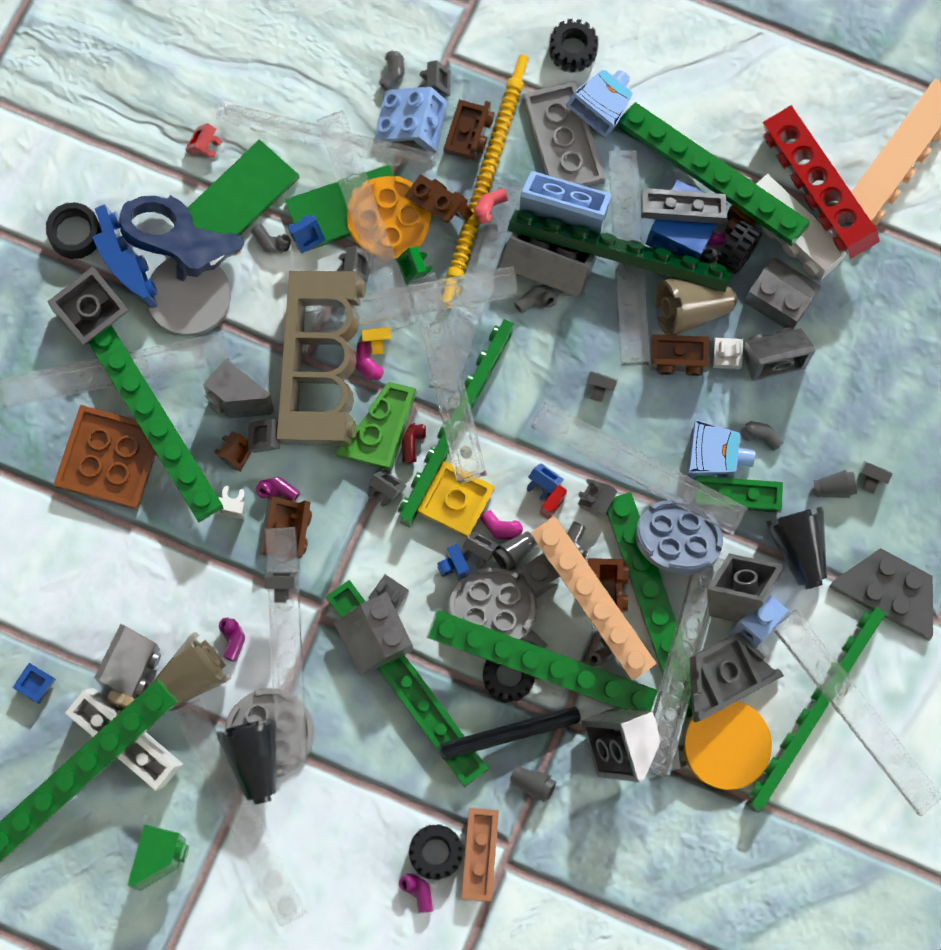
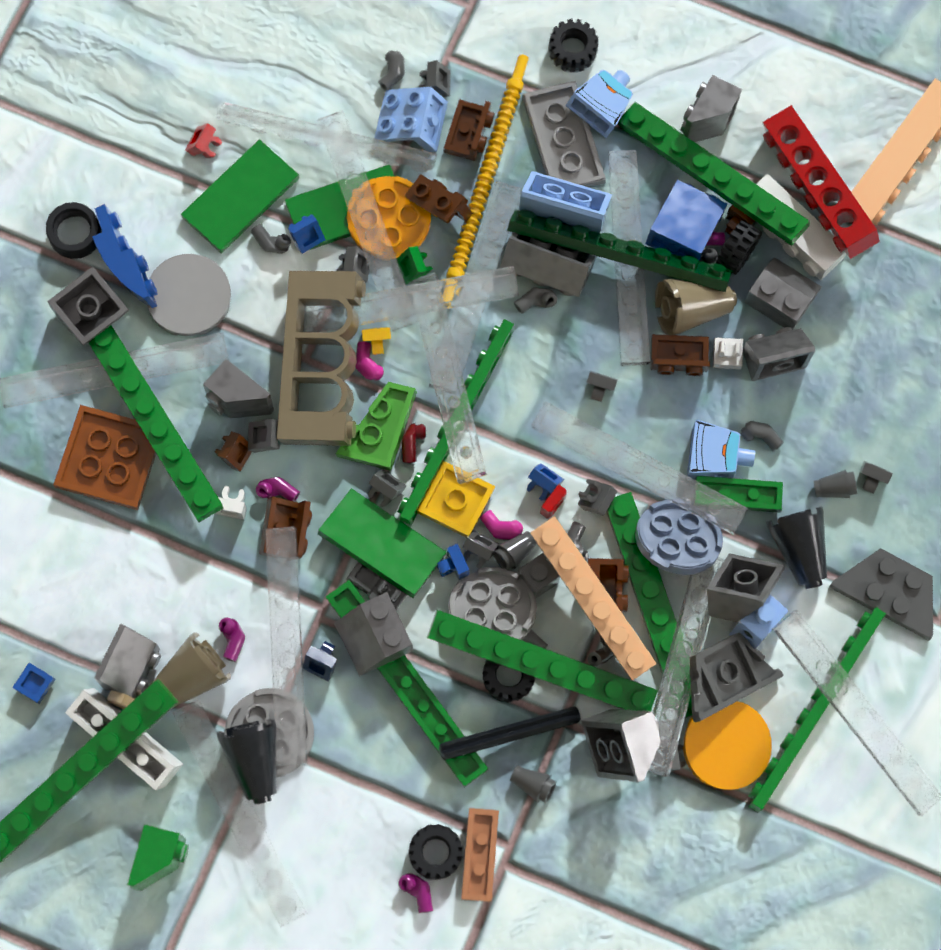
dark blue animal [119,195,244,281] -> none
dark grey tile [264,572,298,603] -> none
coral arm [474,188,508,224] -> none
plate [640,188,727,224] -> none
none -> dark blue tile [302,641,337,681]
none -> green tile [317,488,446,598]
none -> dark grey tile [346,562,382,596]
none -> flat silver slope [680,75,742,142]

